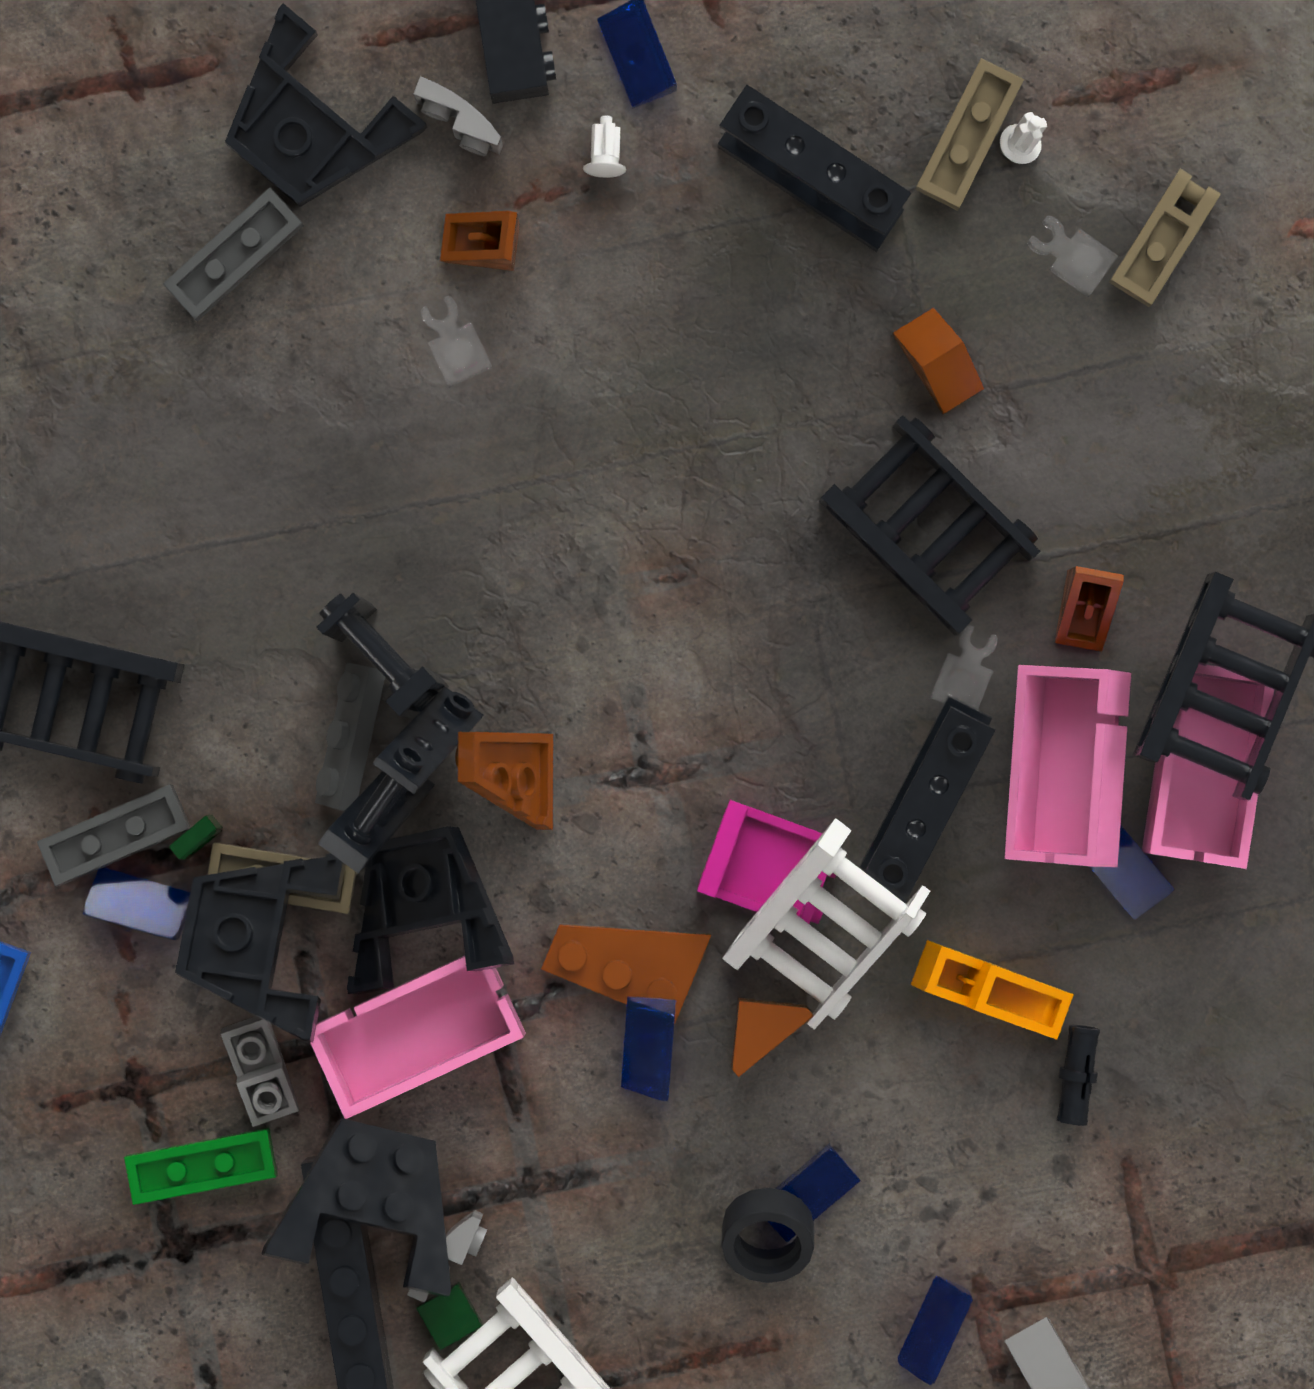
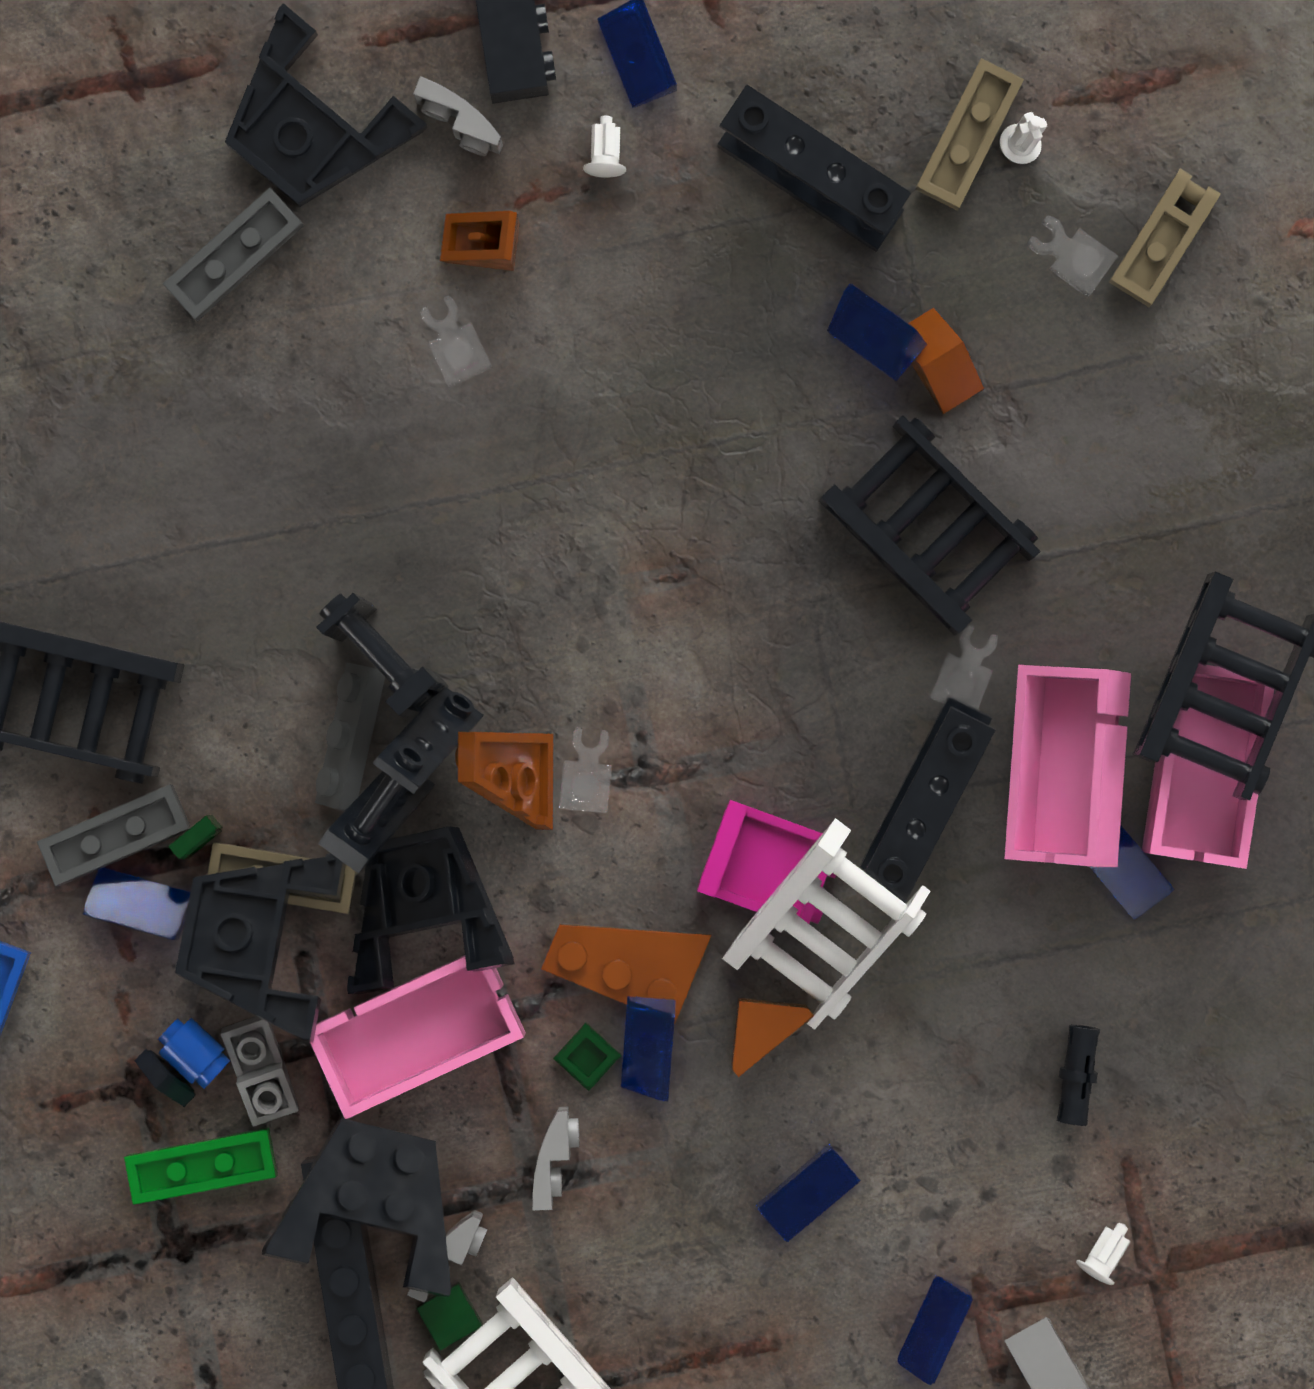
black tyre [721,1188,814,1283] -> none
light orange slope [911,940,1074,1040] -> none
dark orange slope [1055,566,1124,652] -> none
none -> black tile [135,1049,196,1107]
none -> blue brick [158,1018,231,1089]
none -> light grey slope [532,1106,579,1211]
none -> dark green tile [553,1022,621,1091]
none -> clear plate [559,727,612,813]
none -> clear blue slope [827,283,927,381]
none -> white piece [1076,1223,1130,1285]

